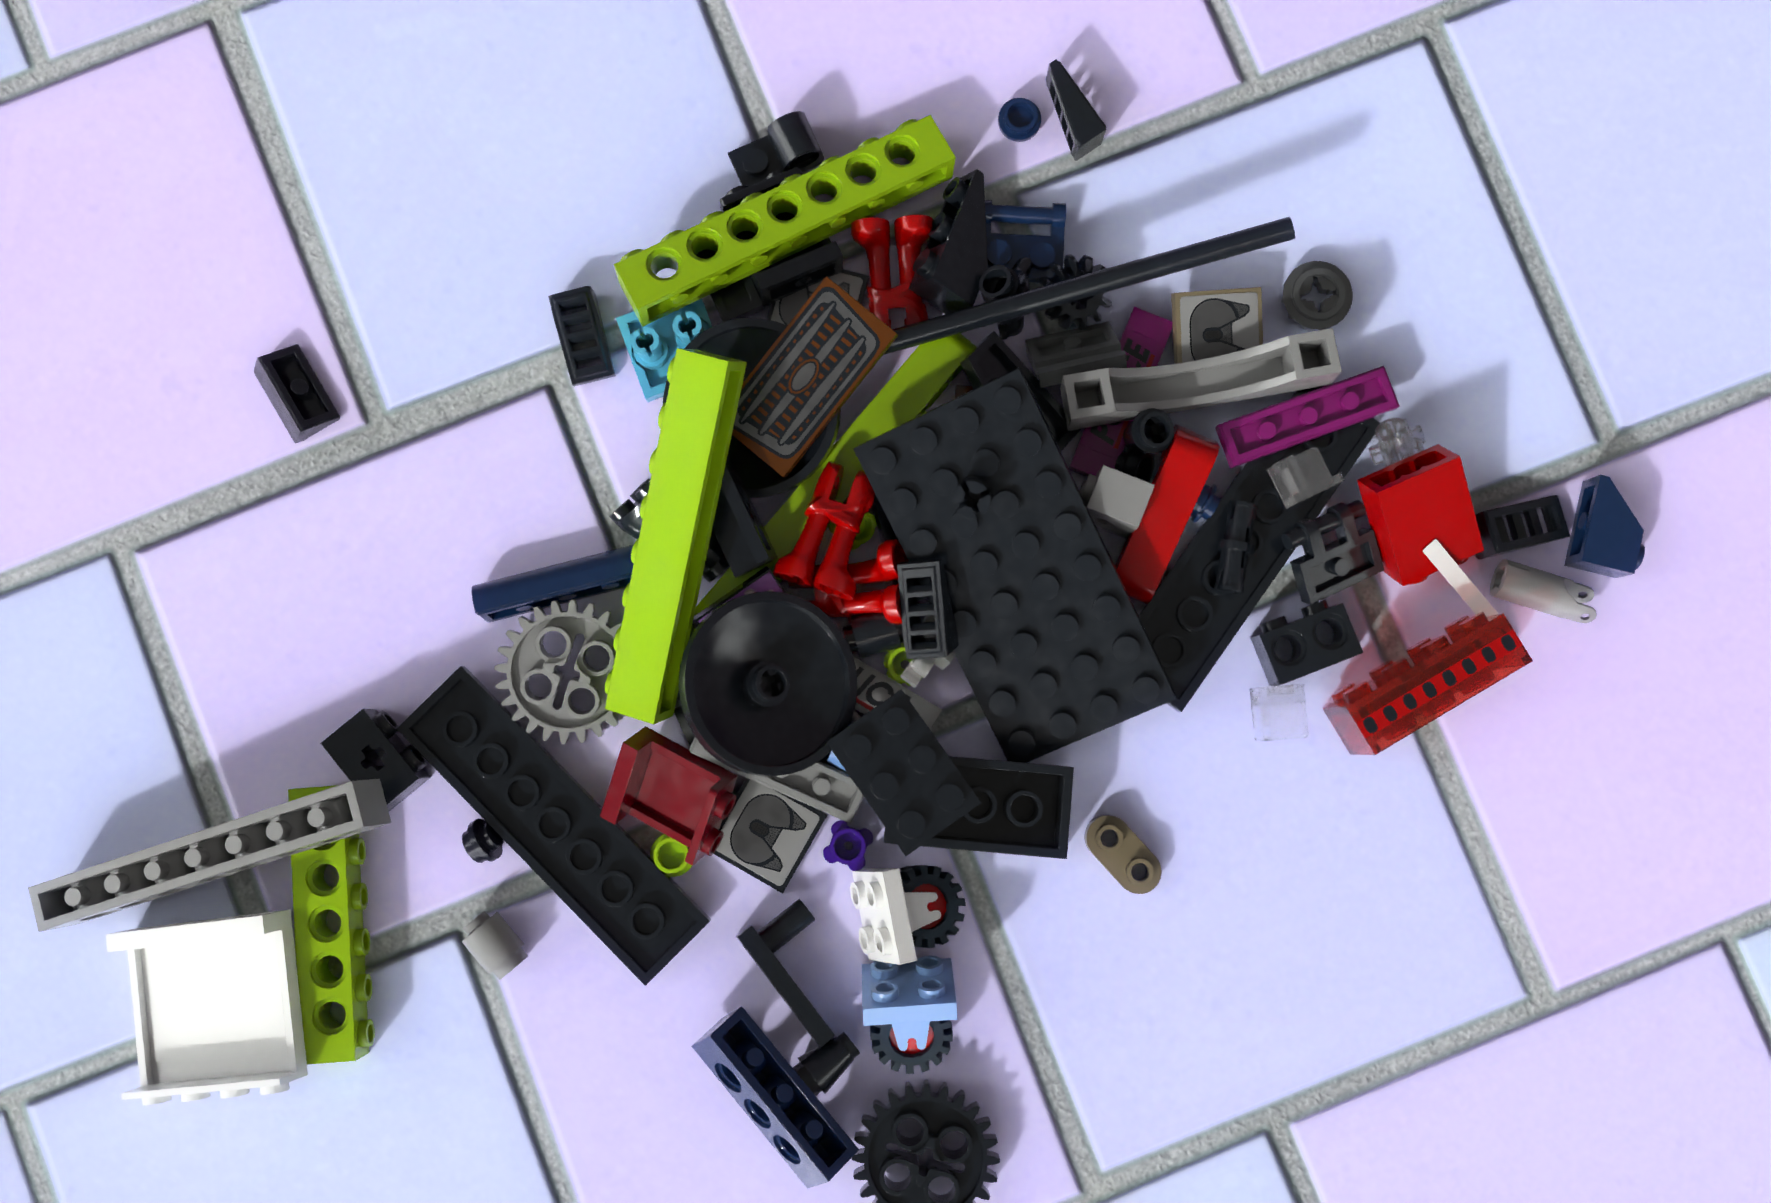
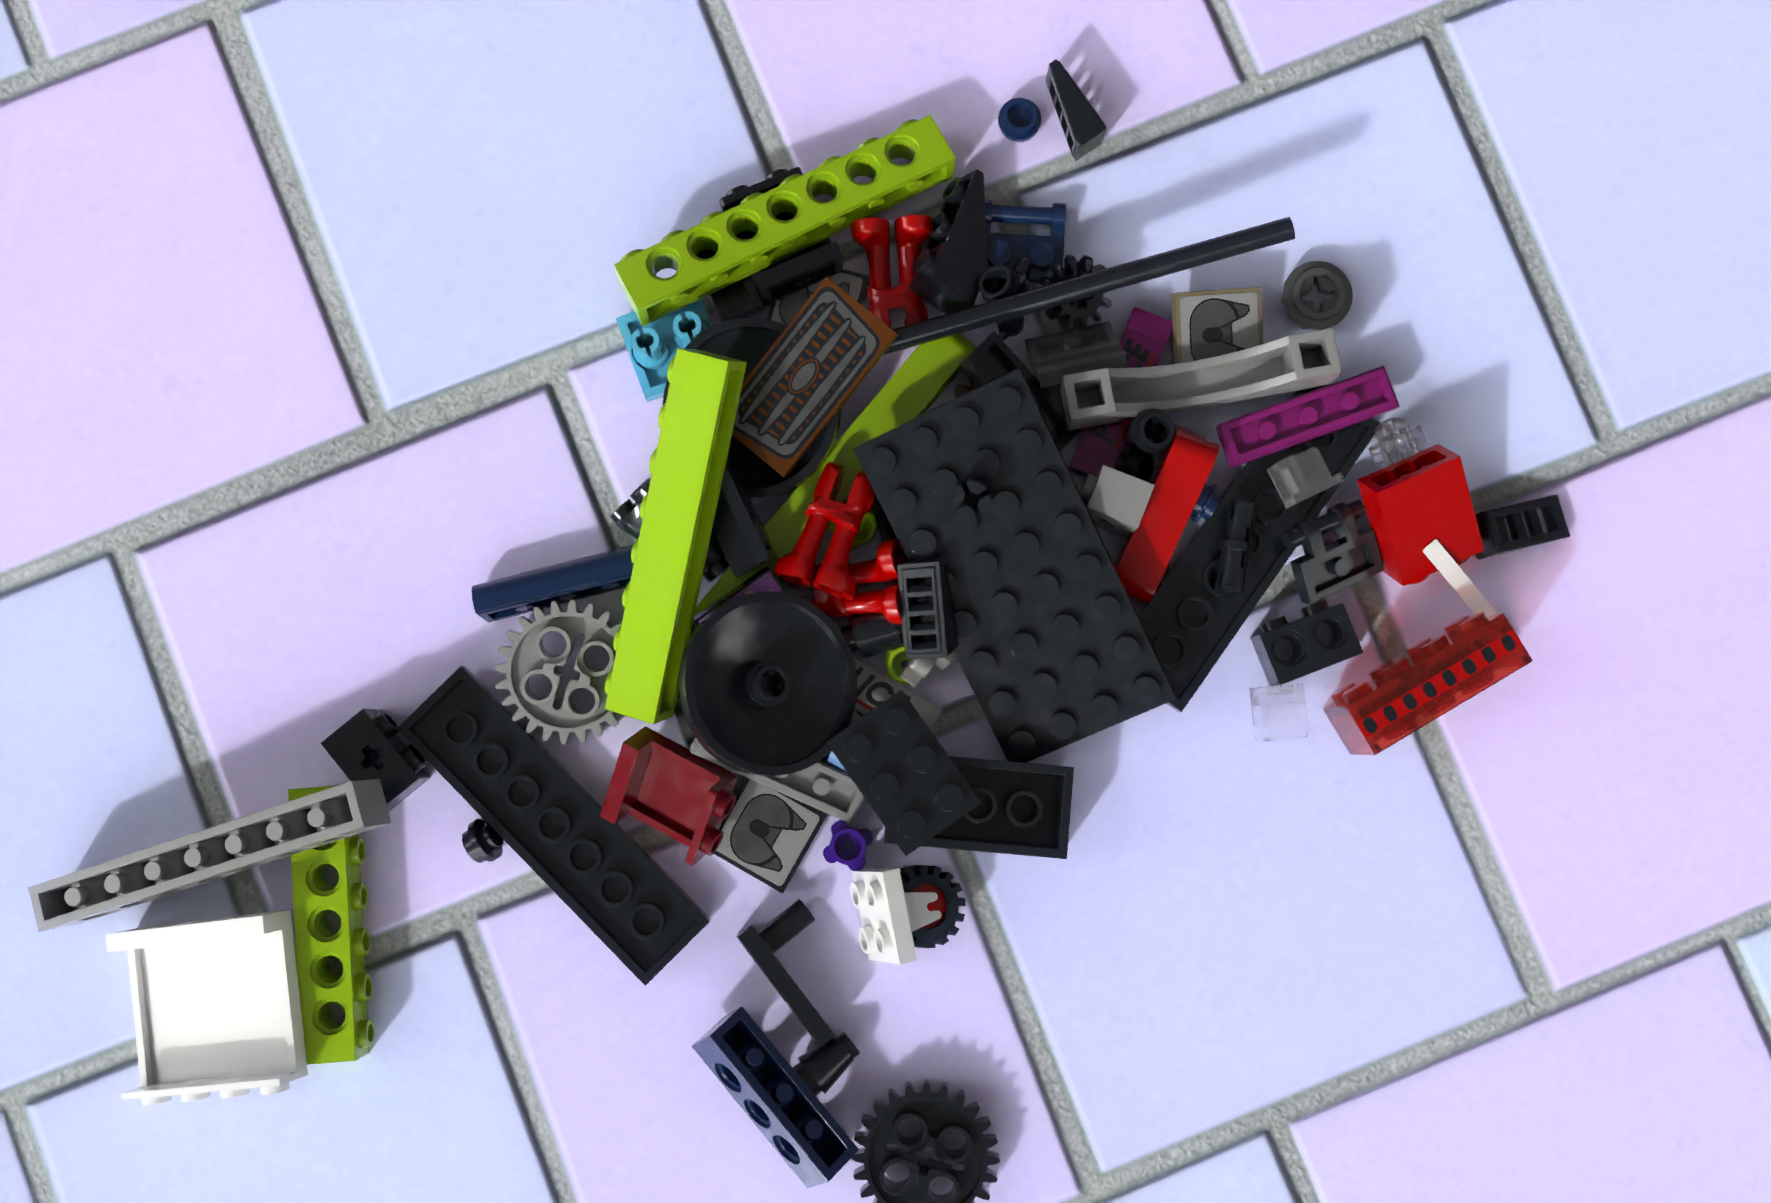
black slope [254,344,340,443] -> none
light grey brick [462,911,528,980] -> none
black slope [548,286,616,387] -> none
lime plate [650,834,692,877] -> none
black plate [728,111,824,187] -> none
light blue plate [862,956,957,1074] -> none
dark tan plate [1084,815,1162,894] -> none
light grey piece [1490,559,1597,623] -> none
dark blue slope [1564,475,1645,578] -> none

